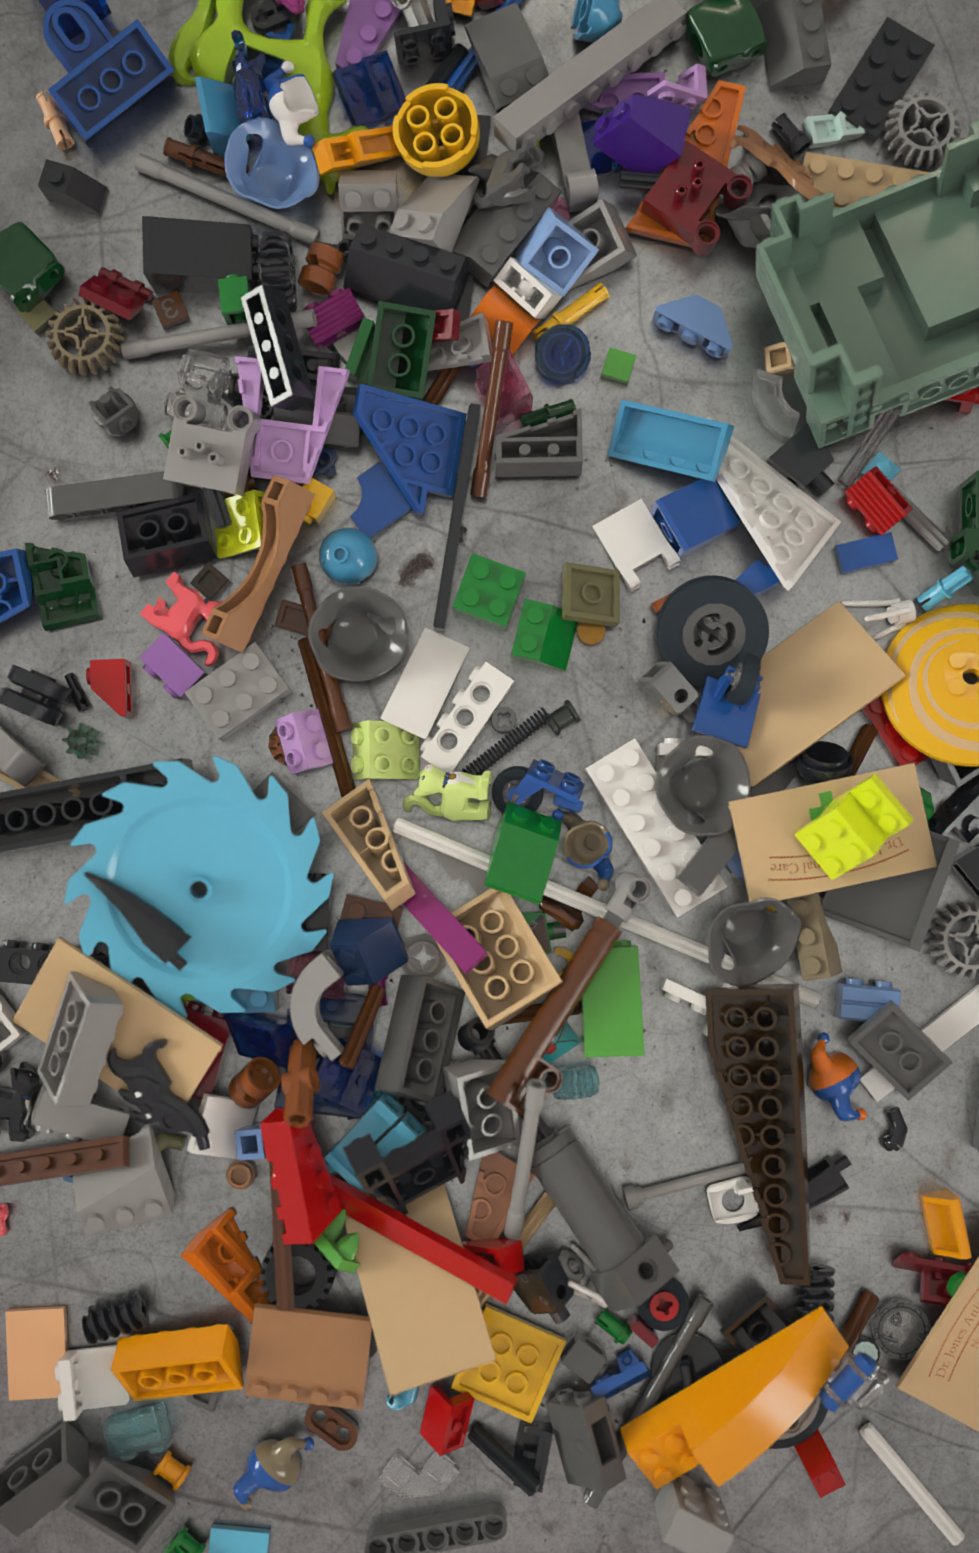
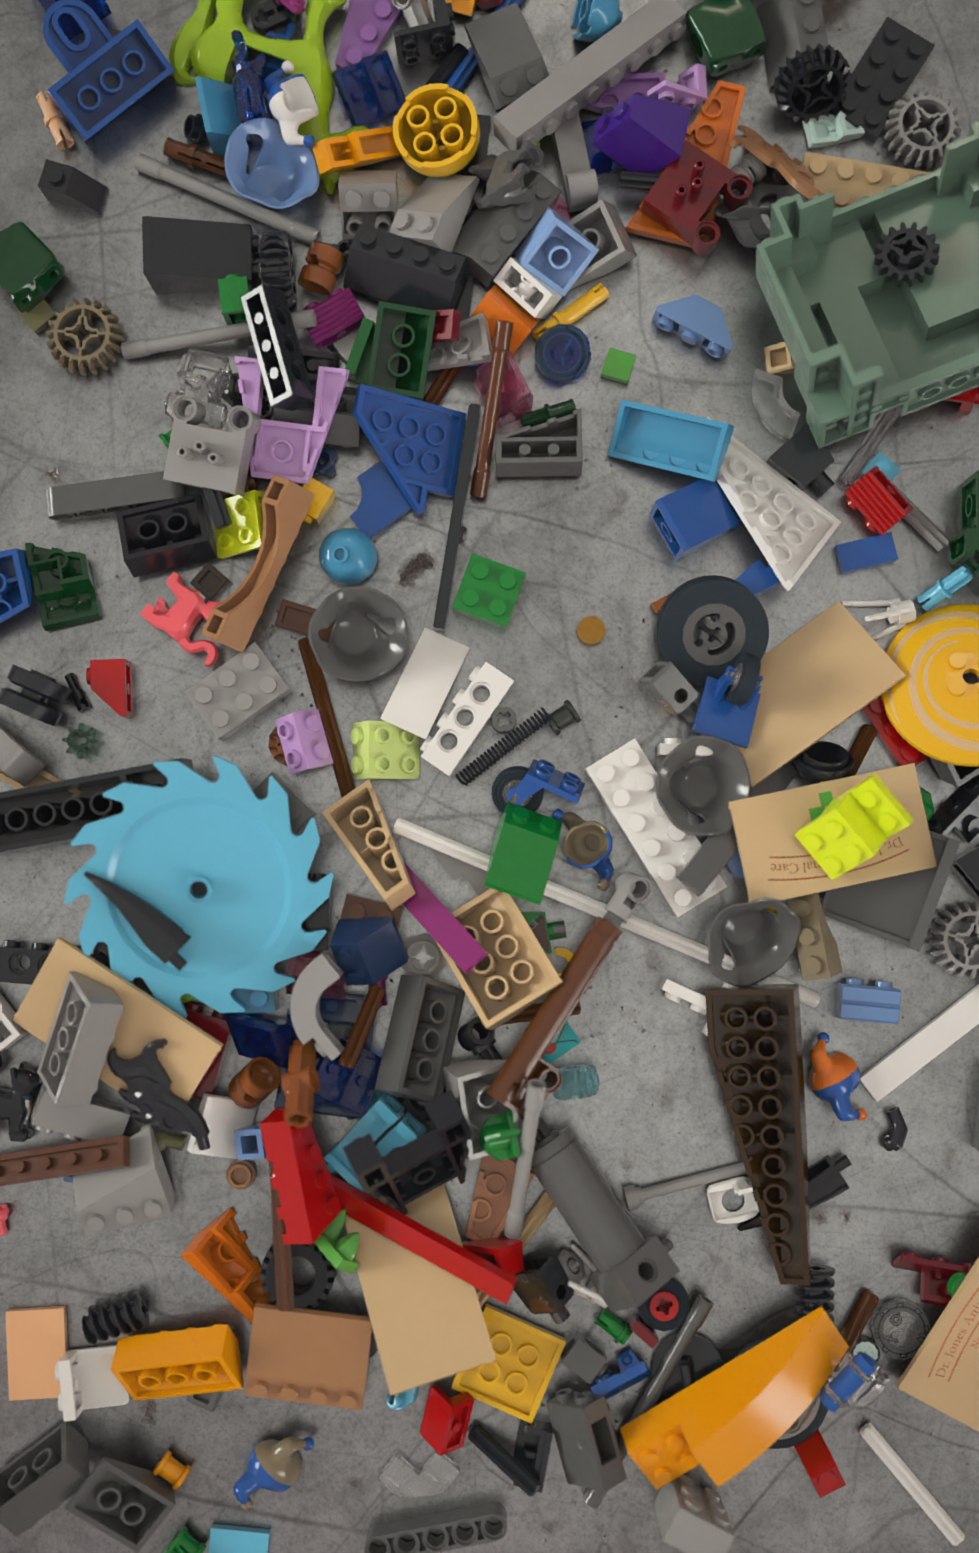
dark red plate [79,267,154,320] -> none
dark grey hand [88,386,139,436] -> none
clear light blue brick [102,1402,173,1461] -> none
medium lavender brick [139,633,208,700] -> none
reddish brown tile [152,290,190,330] -> none
reddish brown piece [290,563,352,733] -> none
reddish brown plate [305,1404,358,1451] -> none
yellowish green animal [403,764,491,821] -> none
green slope [511,598,578,672] -> none
reddish brown piece [539,876,598,931] -> none
blue tile [553,794,584,813] -> none
olive plate [562,562,620,627] -> none
bright green slope [580,940,645,1058] -> none
white flag [592,499,681,593] -> none
black slope [720,1291,792,1355] -> none
black pin [771,113,812,158] -> none
dark grey plate [847,1000,952,1101] -> none
light orange tile [920,1189,972,1259] -> none
none -> green piece [479,1110,521,1161]
none -> black gear [774,43,852,123]
none -> black gear [874,222,940,287]

